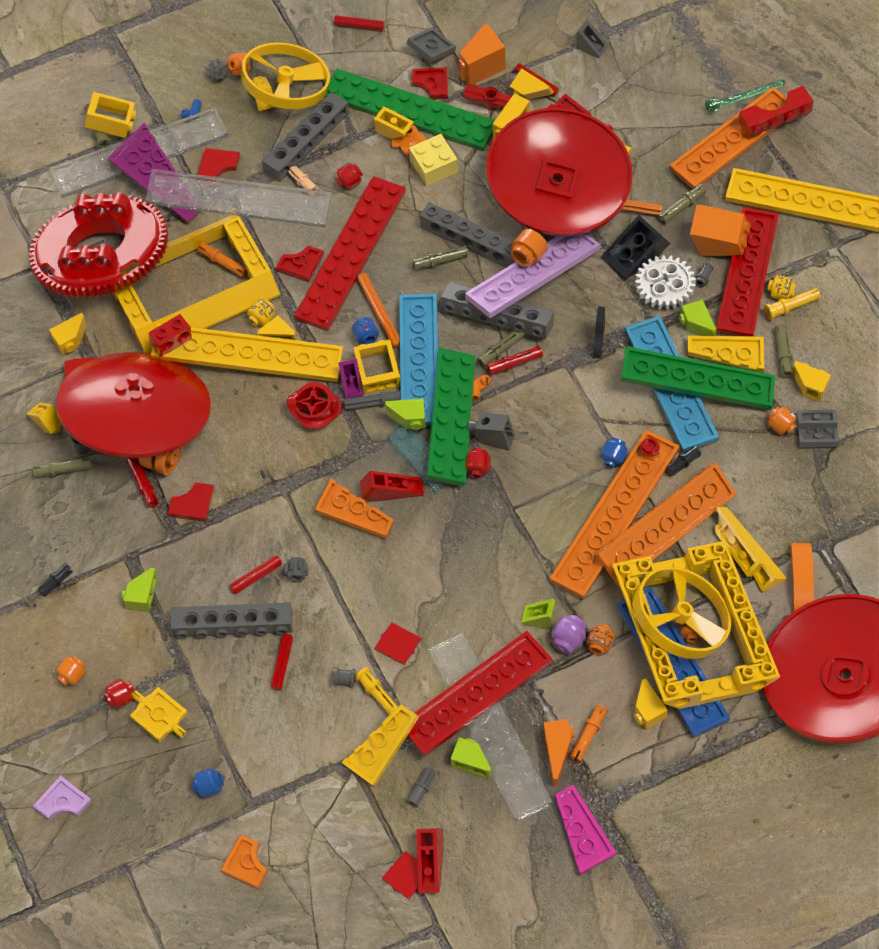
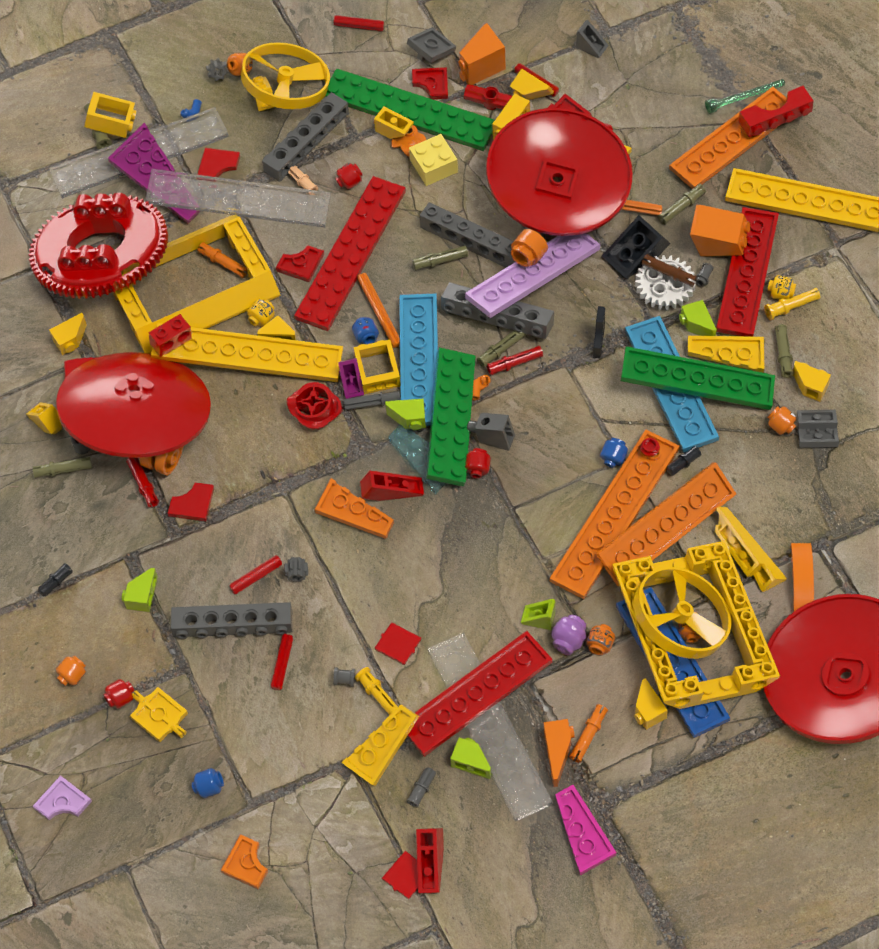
none -> reddish brown pin [642,254,697,287]

